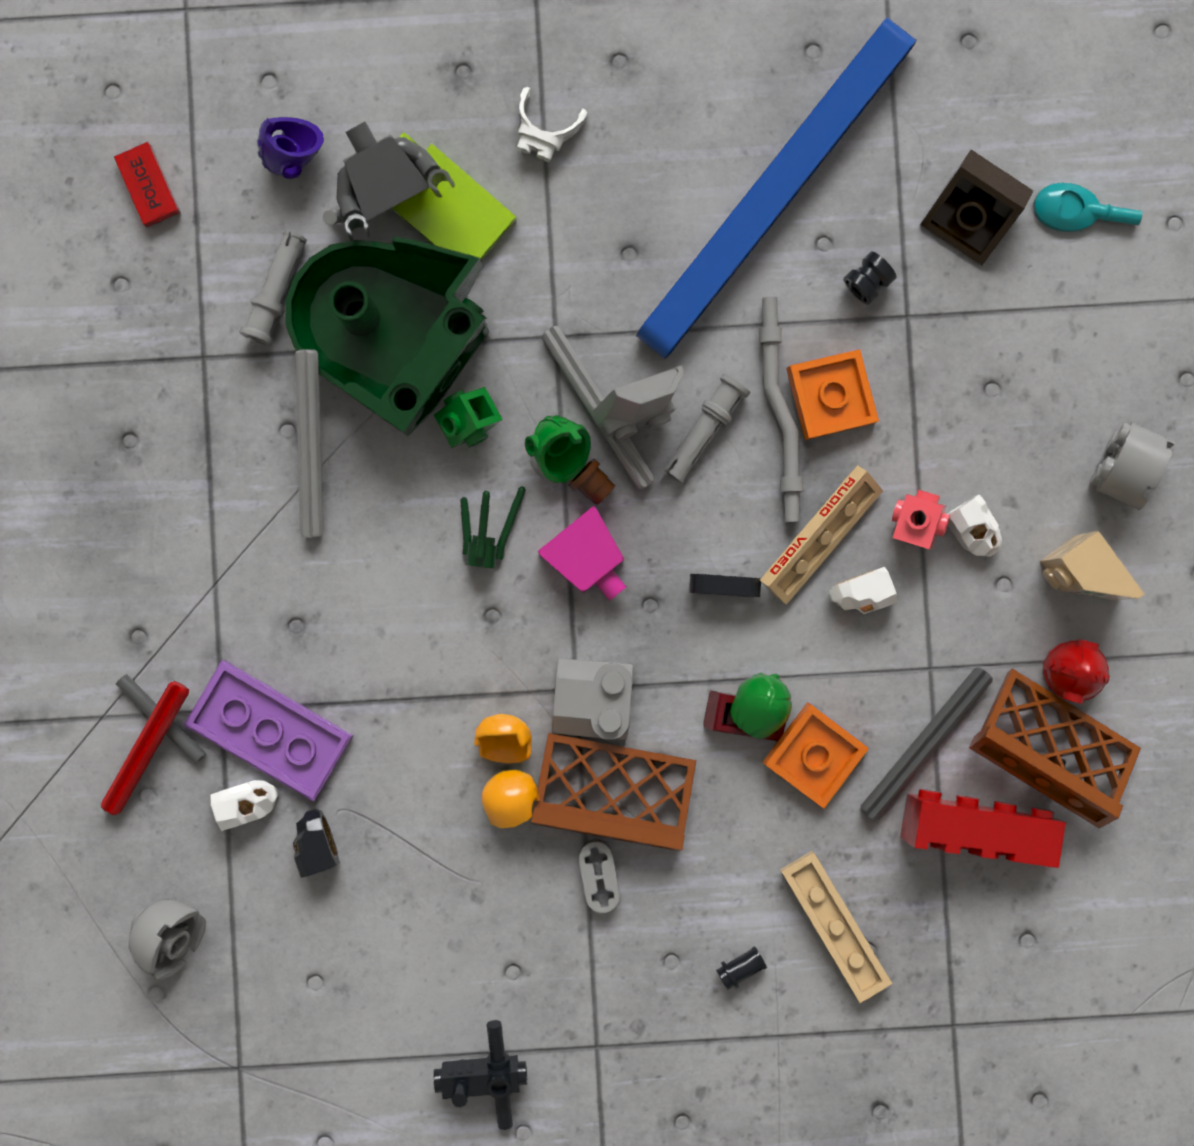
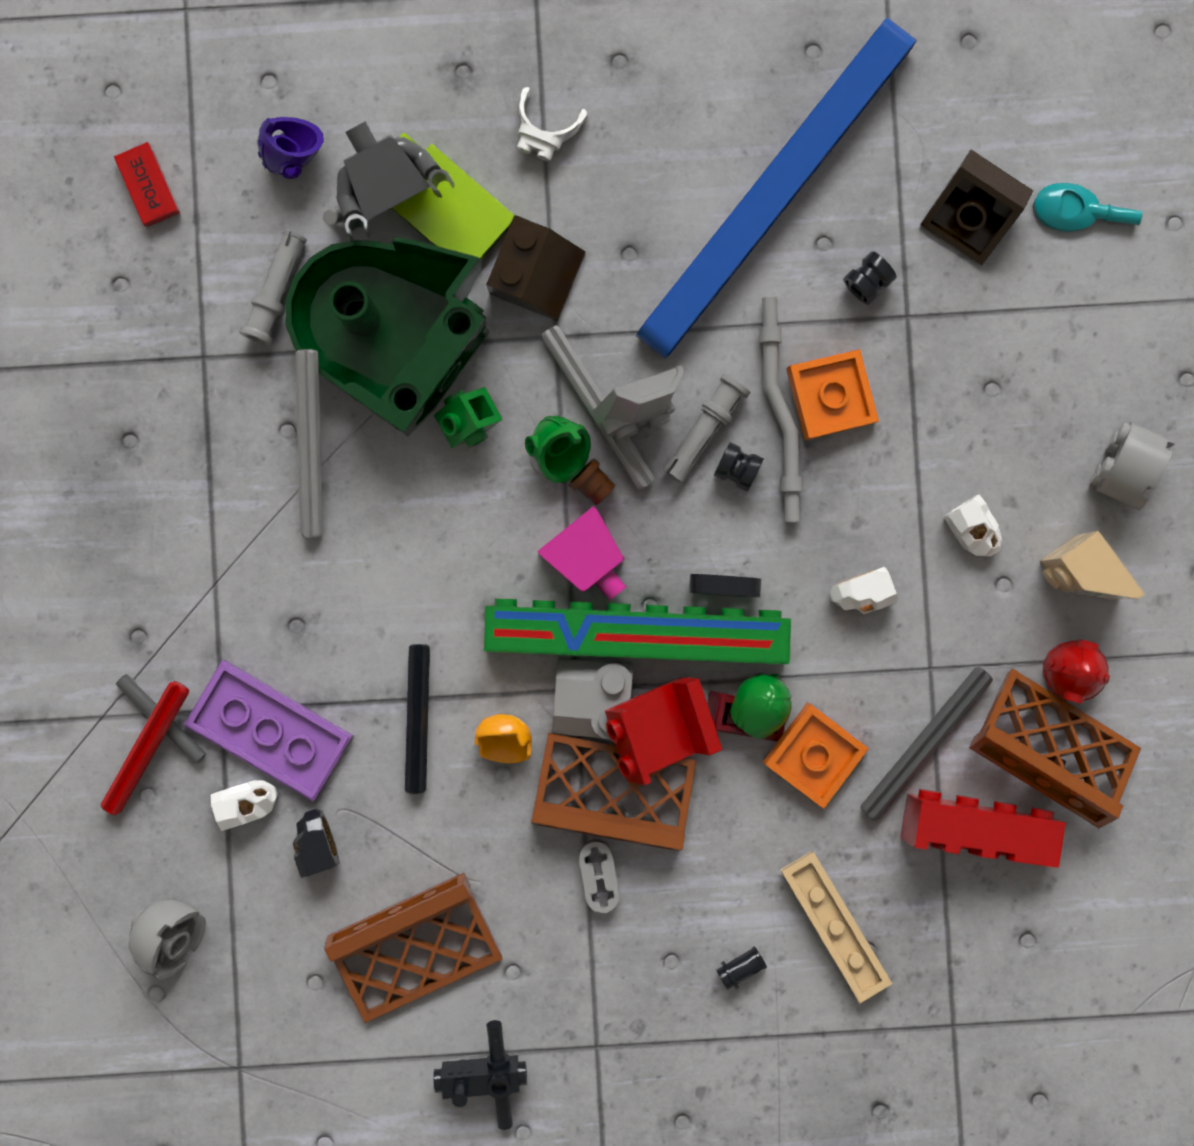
dark green plant [460,486,526,568] -> none
light orange hair [481,770,540,829] -> none
tan plate [760,465,883,605] -> none
coral brick [892,489,950,549] -> none
none -> dark orange fence [324,873,503,1023]
none -> black axle [405,644,430,794]
none -> green brick [484,598,791,664]
none -> dark brown slope [486,215,586,321]
none -> red panel [604,677,723,785]
none -> black wheel [713,442,764,492]

